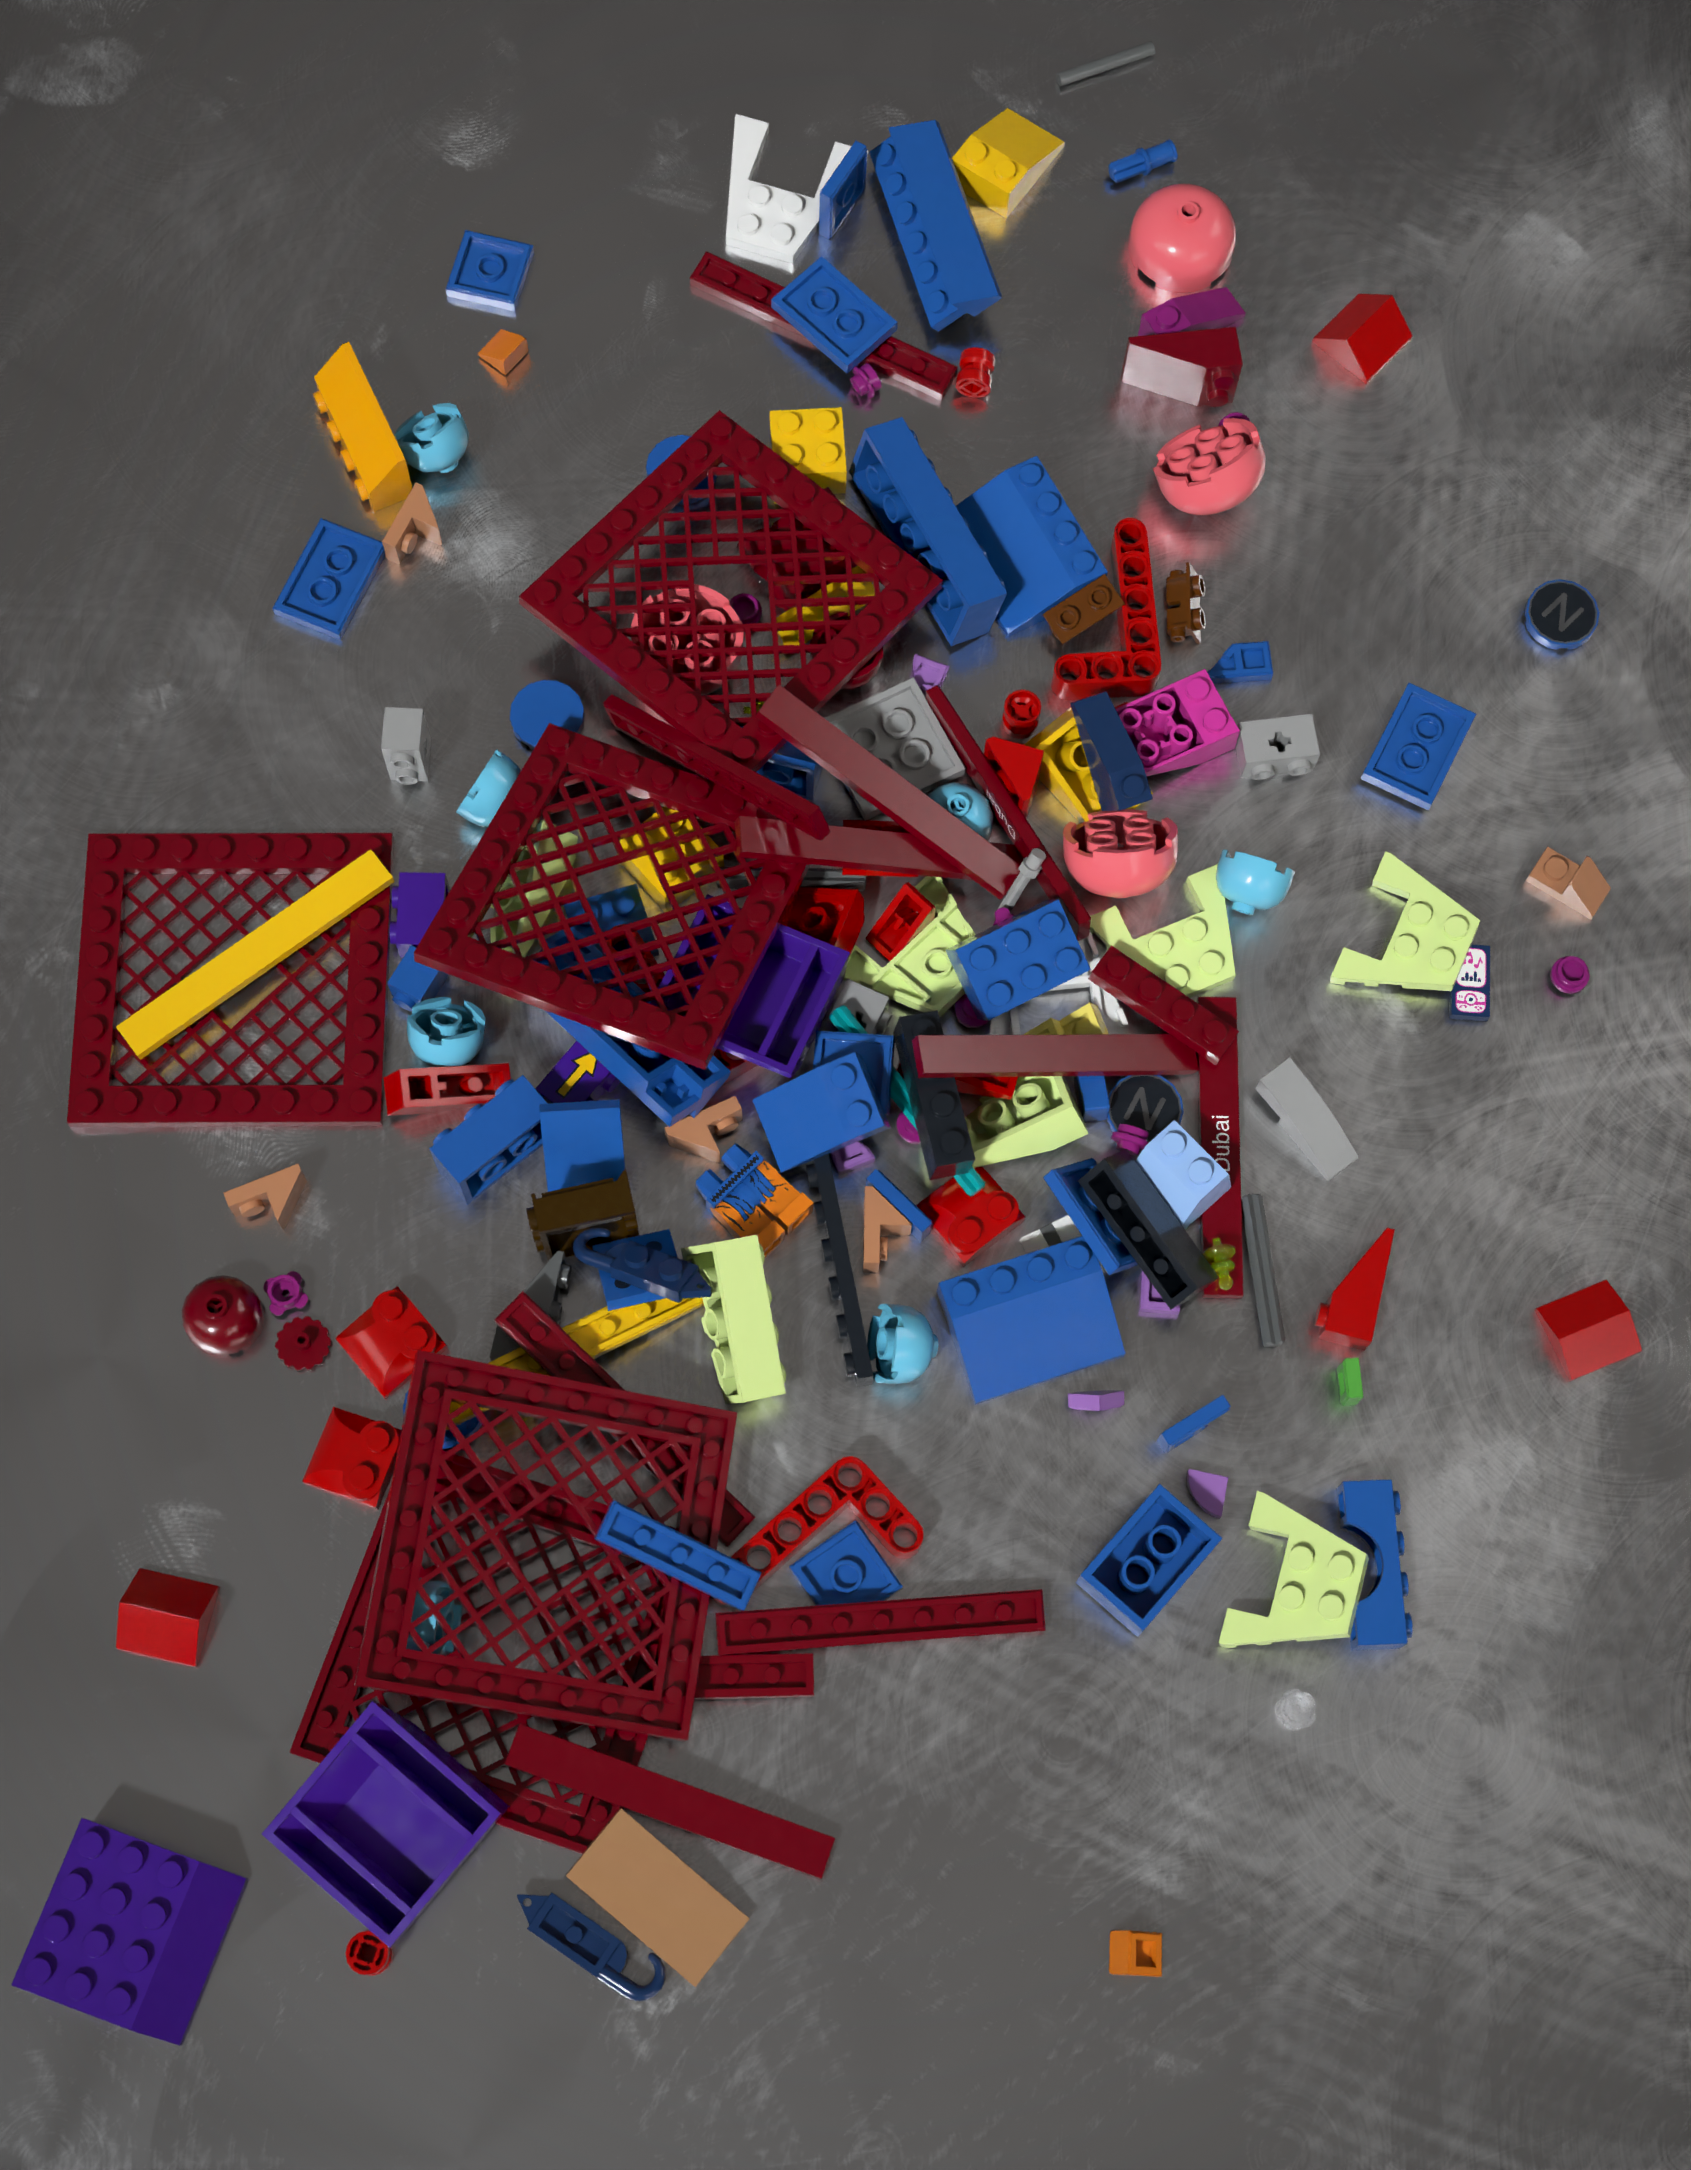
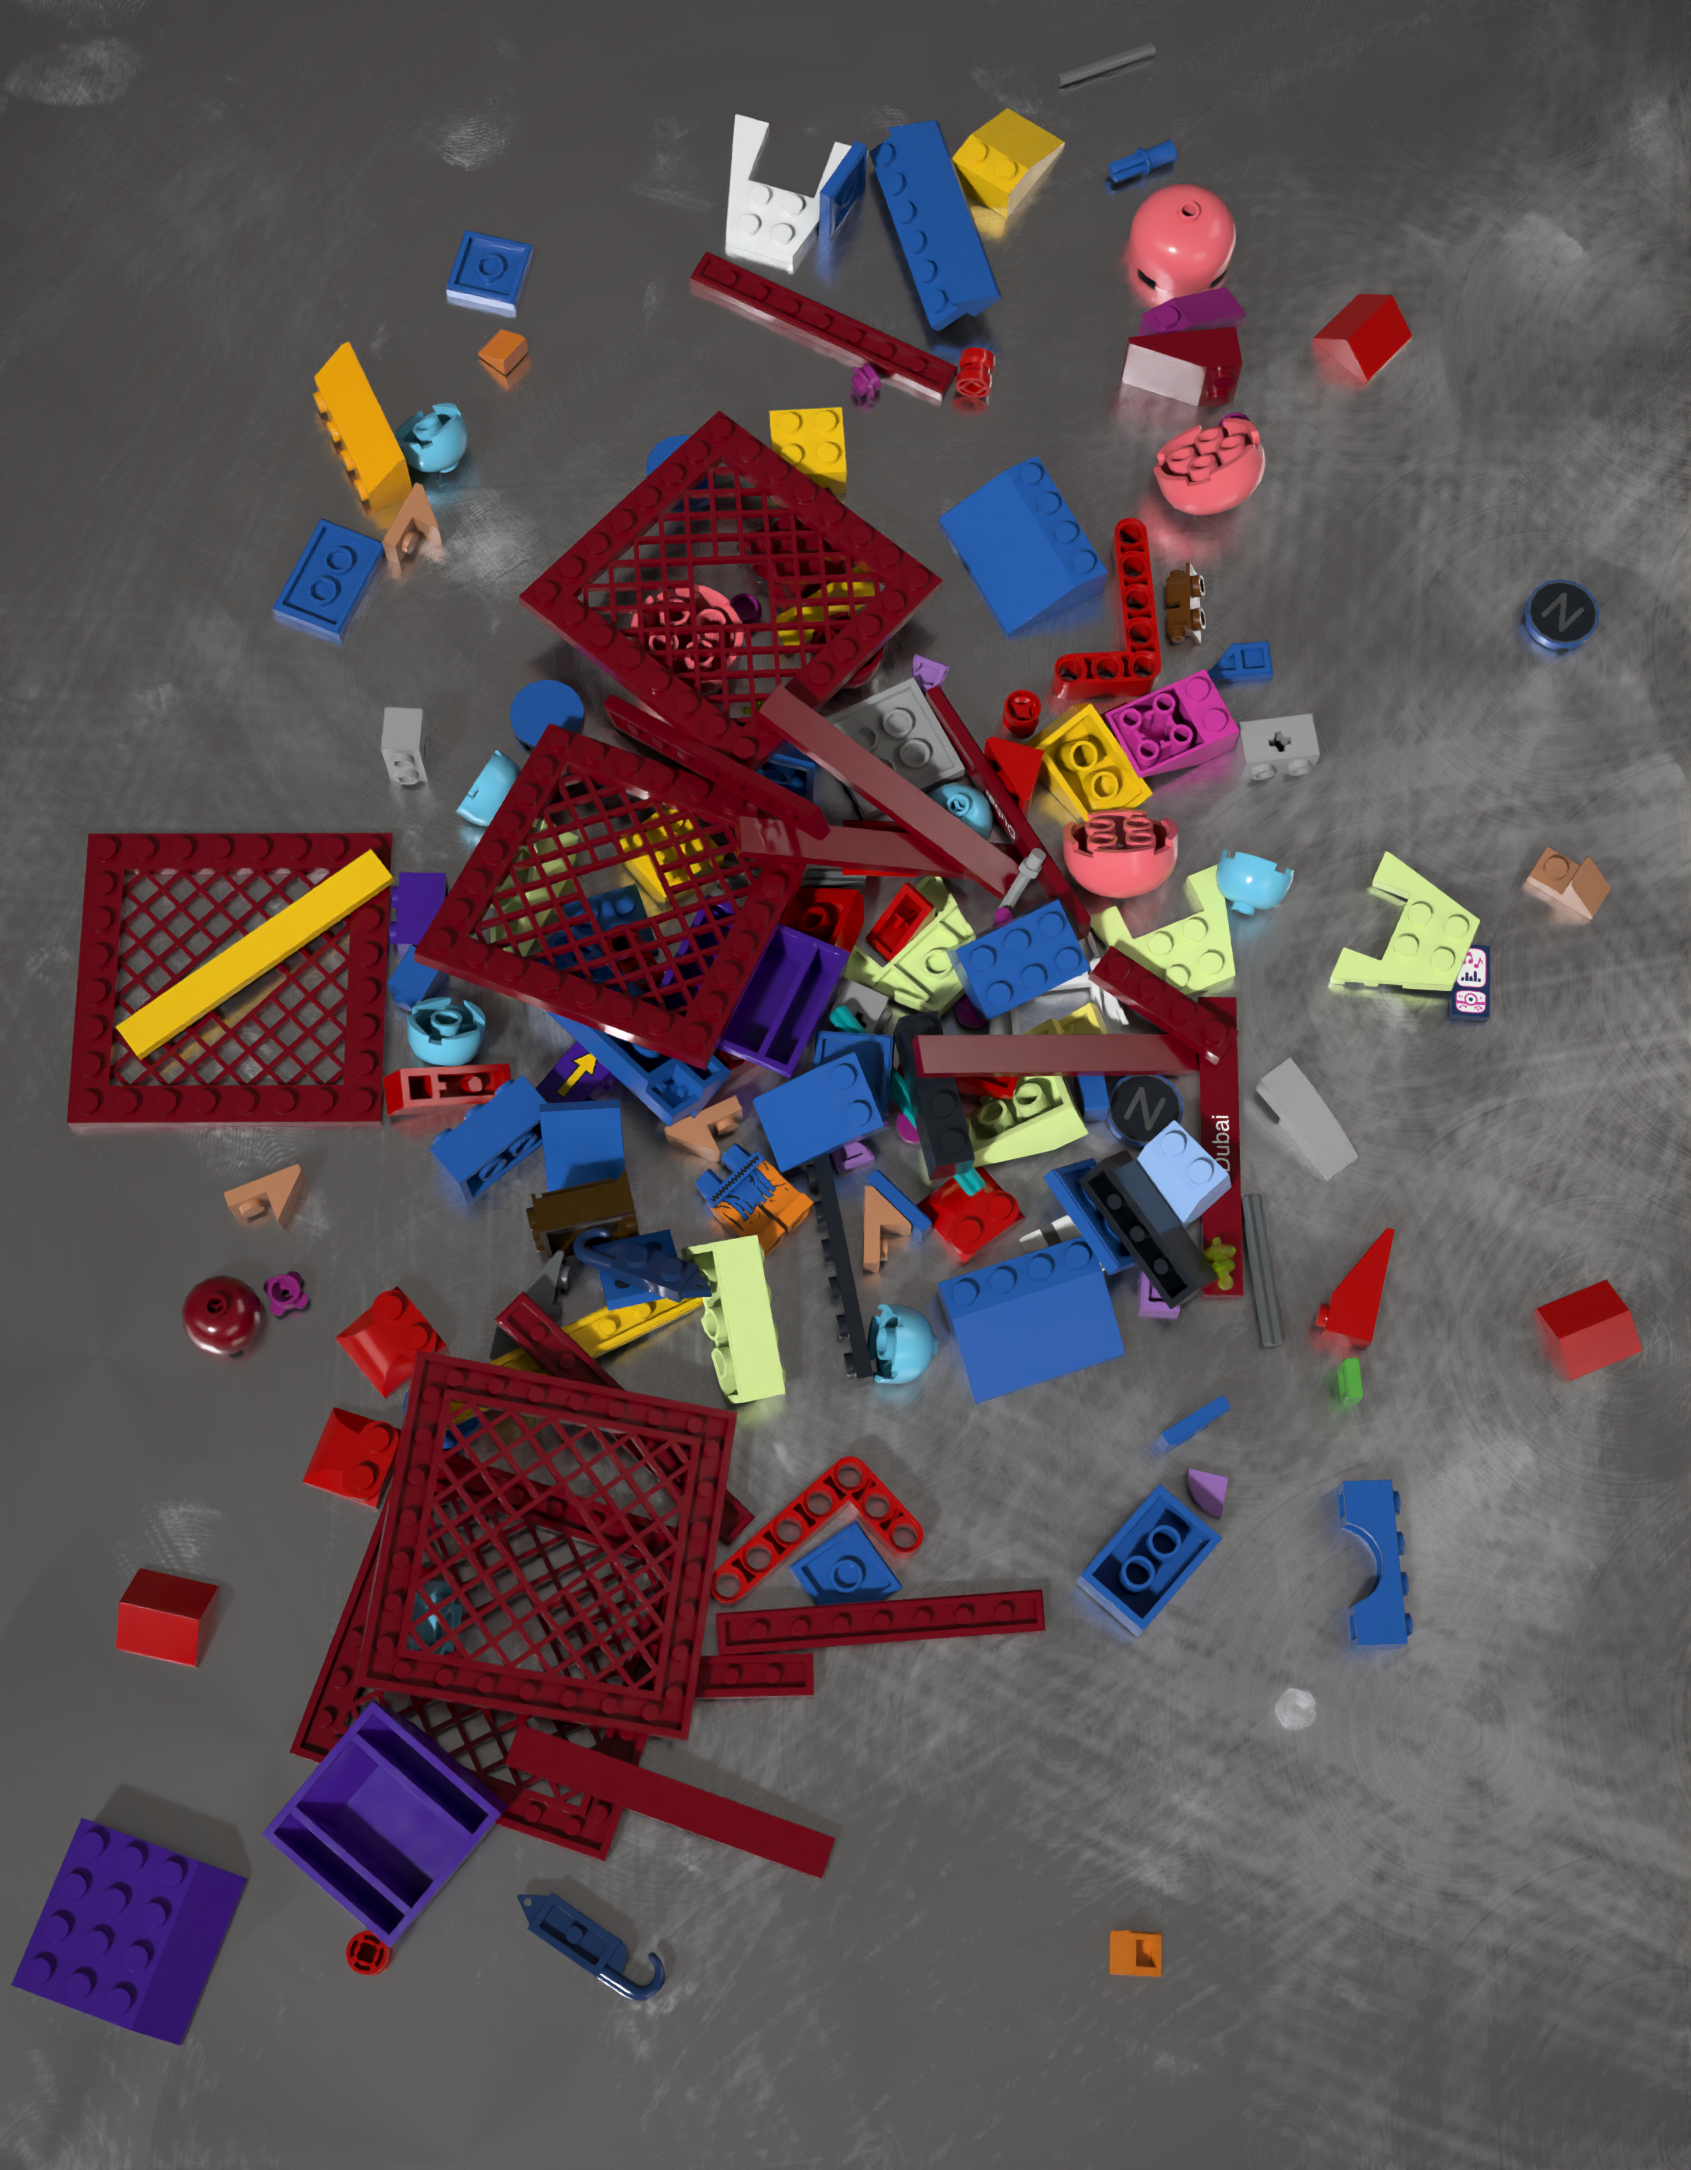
dark red piece [275,1316,331,1371] -> none
medium nougat tile [565,1808,749,1987] -> none
blue tile [594,1500,762,1611] -> none
blue plate [771,256,898,374] -> none
blue brick [849,417,1007,646] -> none
reddish brown hinge [1042,574,1125,645] -> none
medium lavender tile [1068,1390,1125,1411] -> none
dark blue slope [1070,691,1153,811] -> none
magenta plate [1111,1124,1149,1155] -> none
yellowish green wing [1219,1491,1369,1648] -> none
blue plate [1361,683,1476,811] -> none
magenta plate [1550,956,1590,994] -> none

